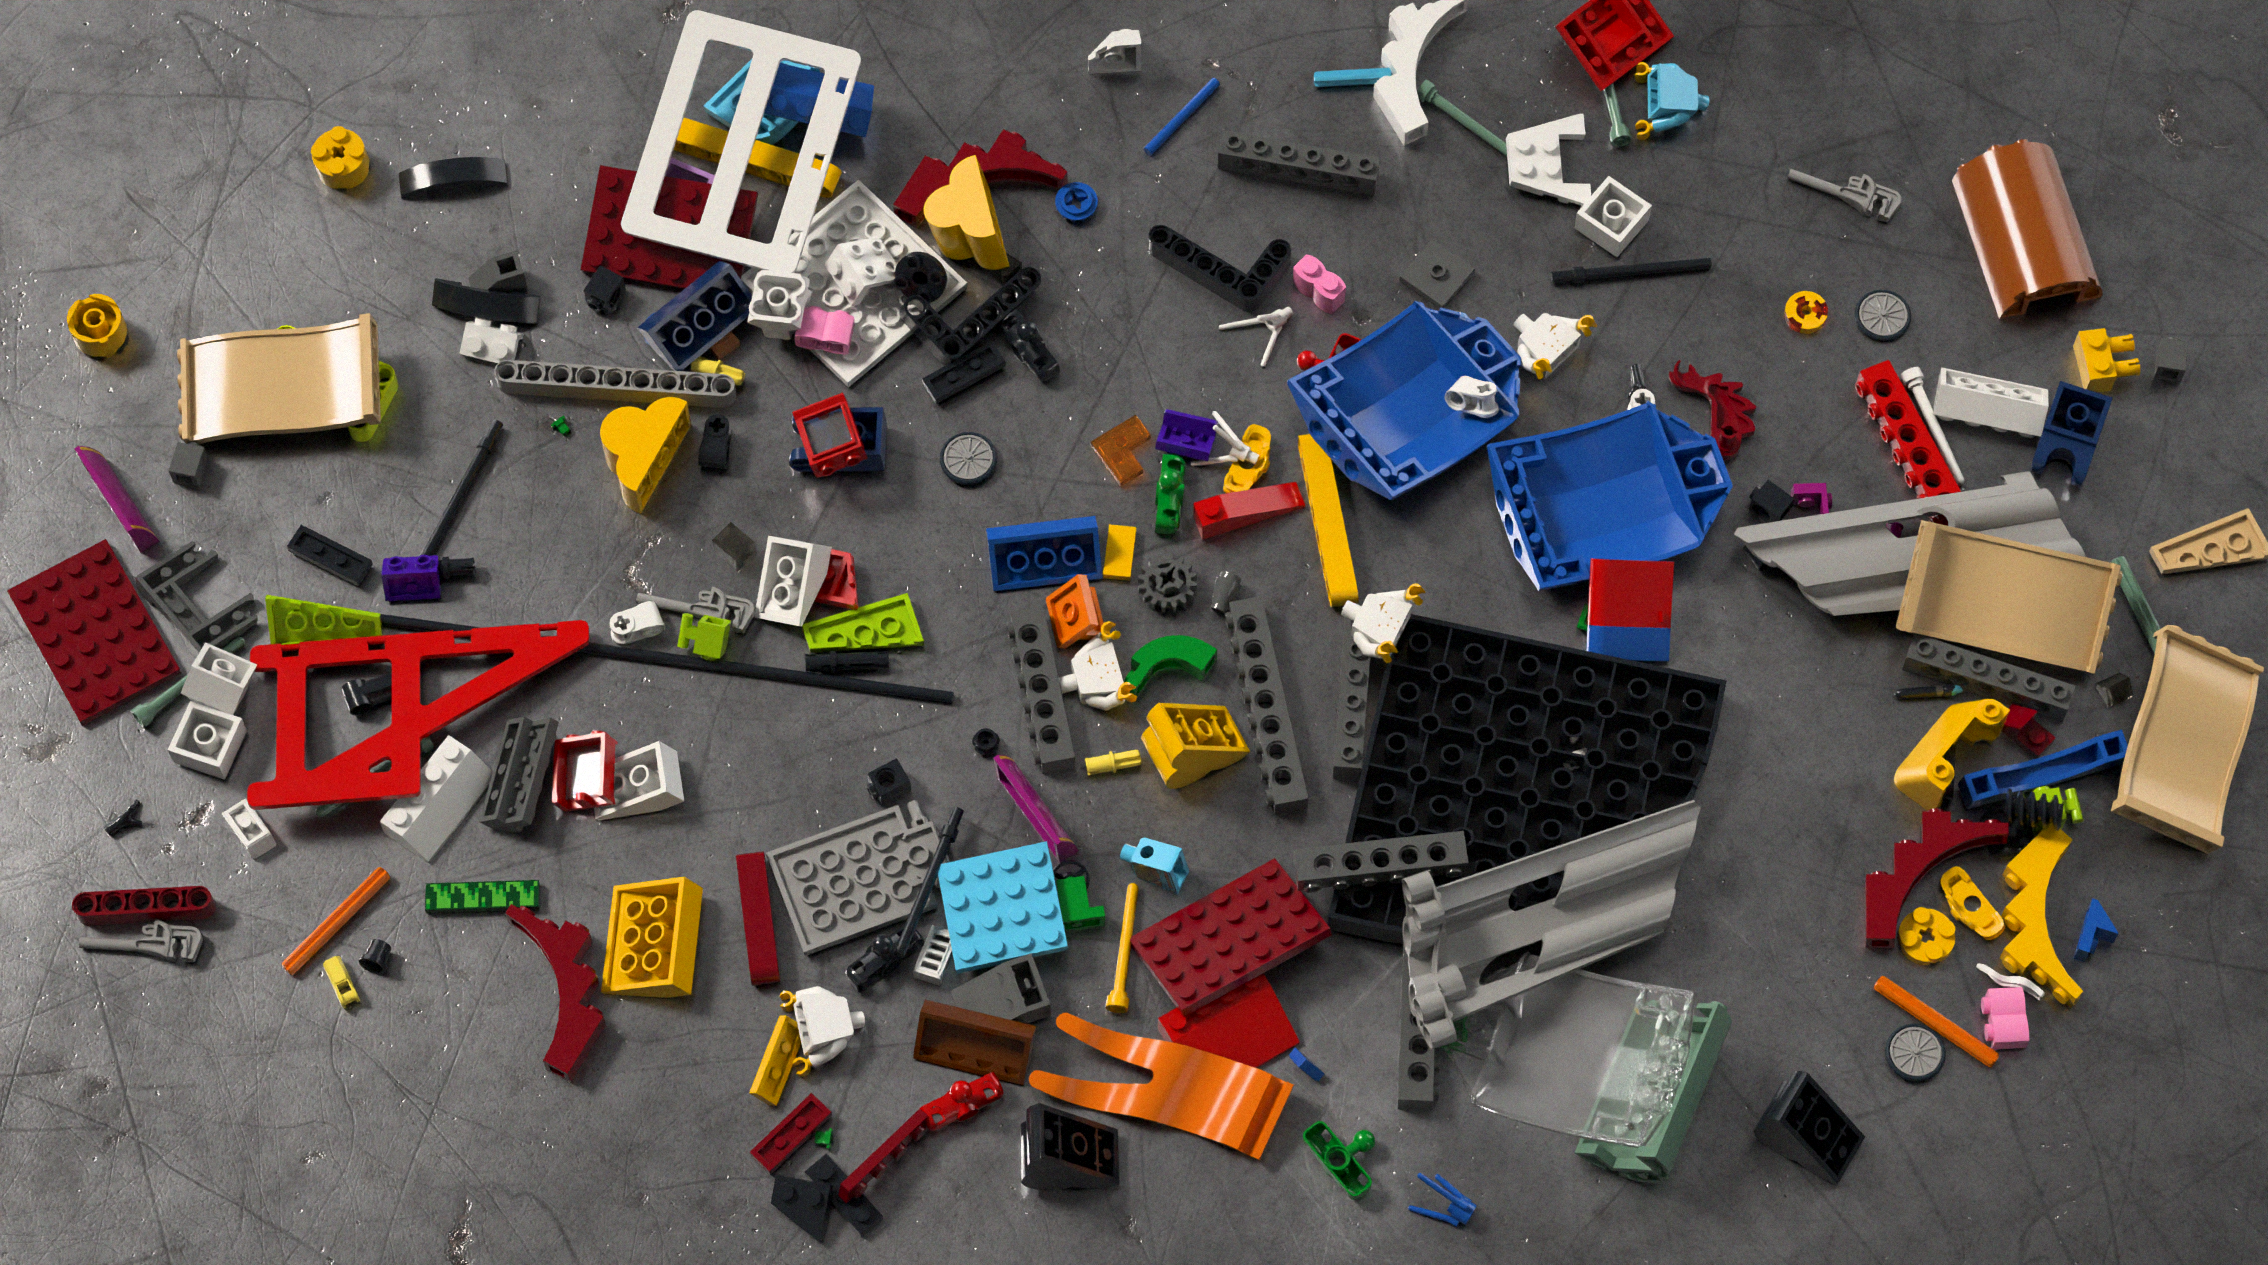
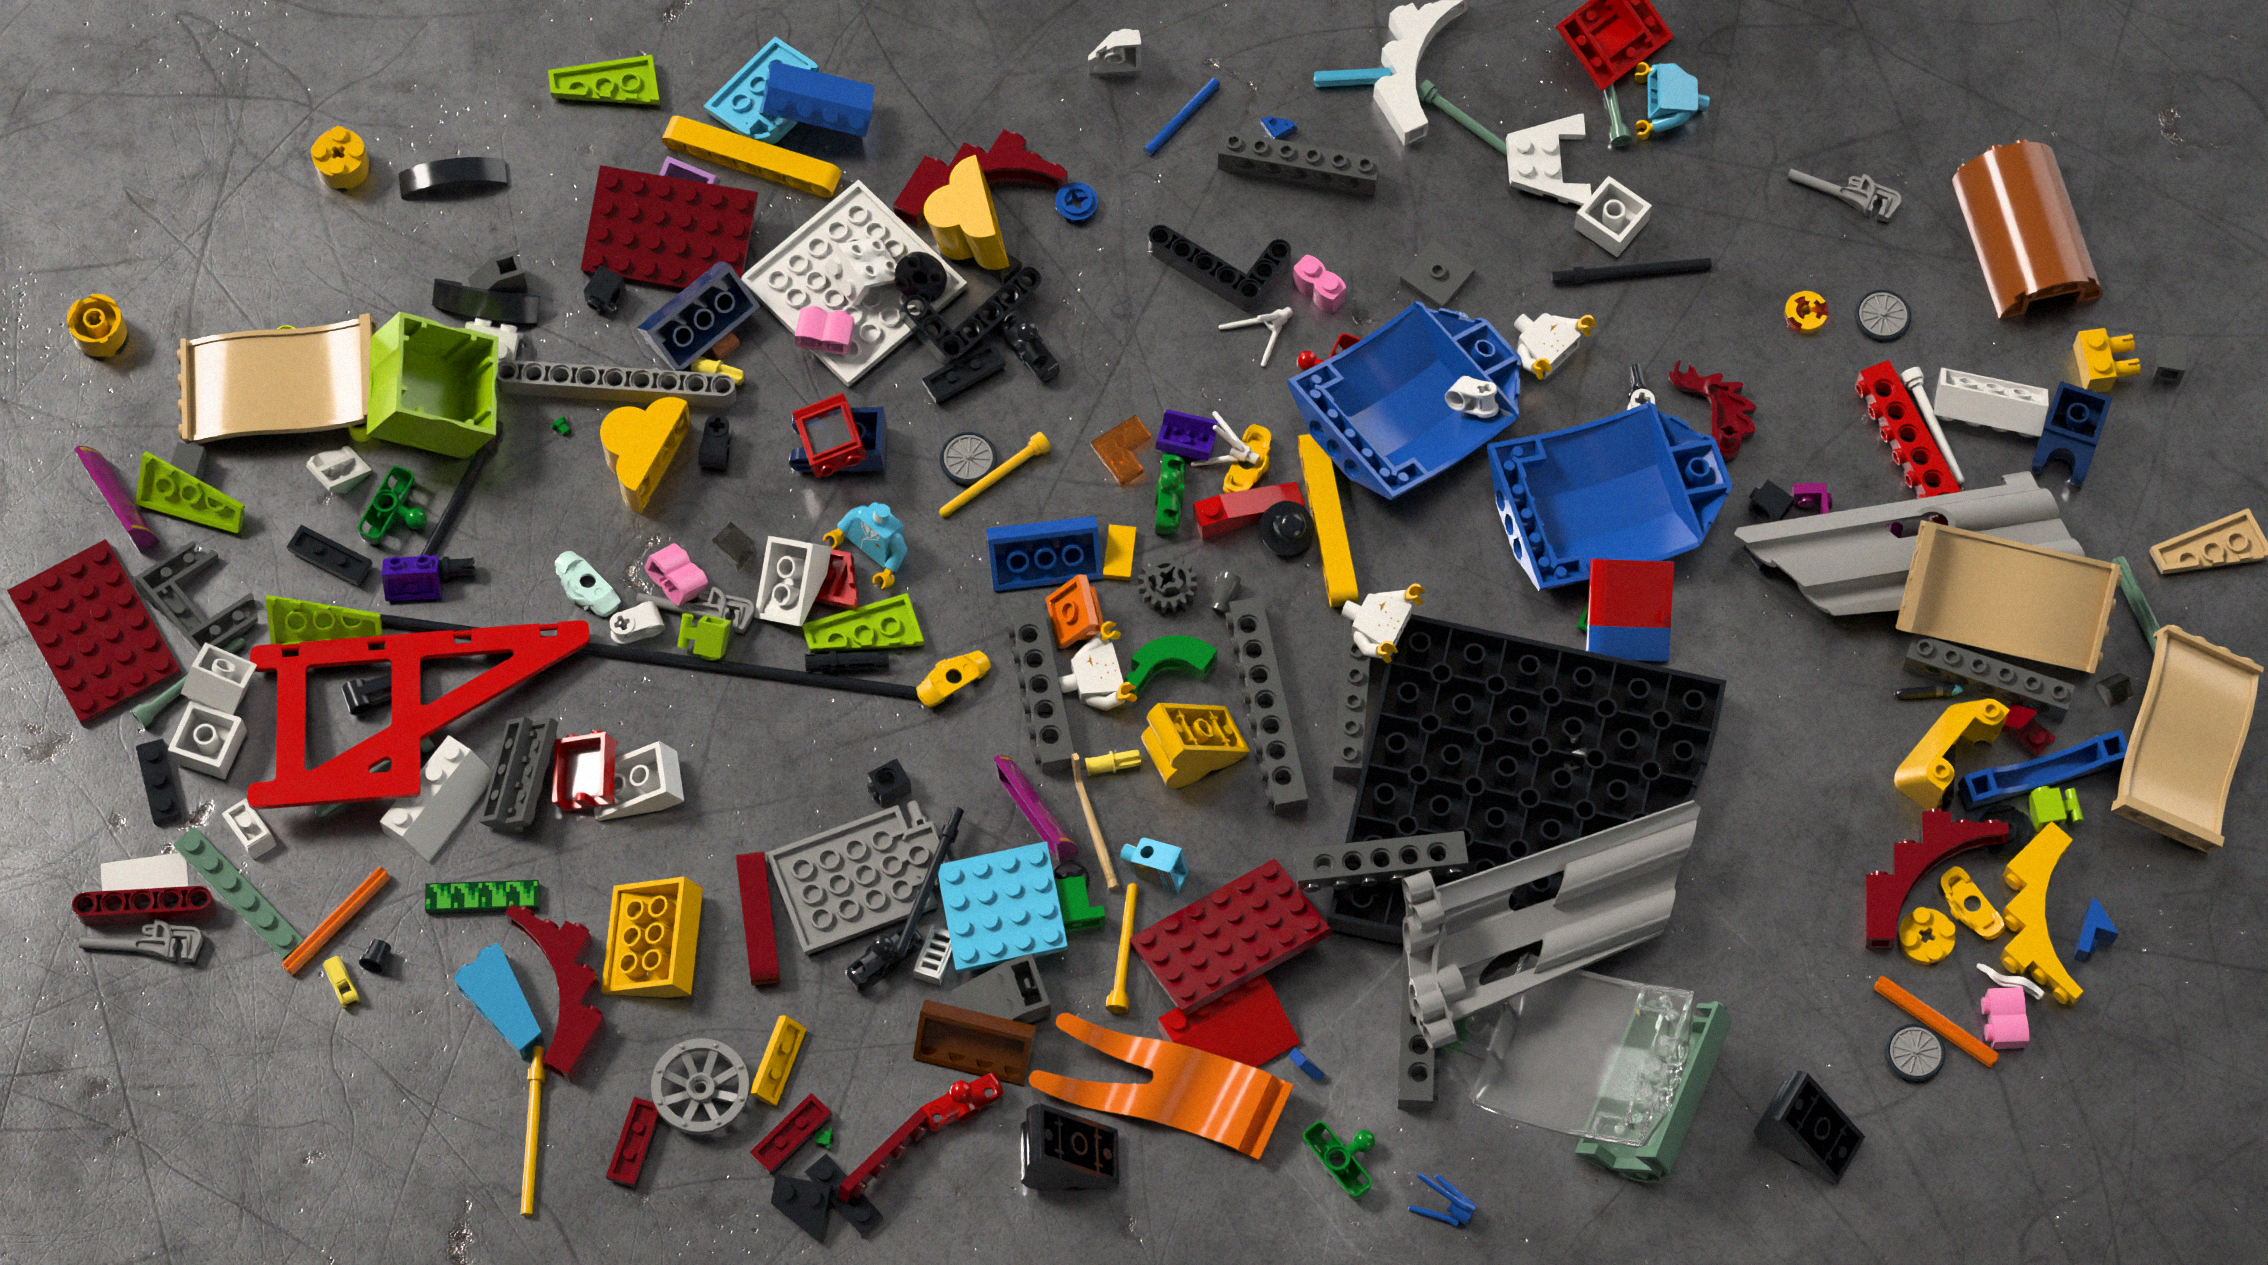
black bar [103,799,142,836] -> none
white door [621,10,861,273] -> none
white piece [747,270,813,340] -> none
white torso [779,986,865,1077] -> none
black plate [972,728,1000,755] -> none
black piece [2004,788,2064,831] -> none
none -> white sticker [101,853,188,910]
none -> lime wing [135,451,245,533]
none -> black plate [135,738,182,825]
none -> sand green plate [173,827,304,961]
none -> white slope [306,446,372,493]
none -> green piece [358,466,427,544]
none -> lime tile [367,312,499,459]
none -> dark azure slope [453,942,544,1060]
none -> yellow bar [521,1046,546,1216]
none -> lime wing [548,55,660,105]
none -> light aqua piece [555,551,621,617]
none -> dark red plate [606,1097,660,1187]
none -> bright pink brick [644,543,708,606]
none -> light grey wheel [651,1038,750,1135]
none -> medium azure torso [823,502,907,589]
none -> yellow piece [916,651,991,707]
none -> yellow piece [939,431,1052,517]
none -> tan piece [1071,753,1120,890]
none -> black plate [1258,501,1314,556]
none -> blue tile [1260,116,1297,140]

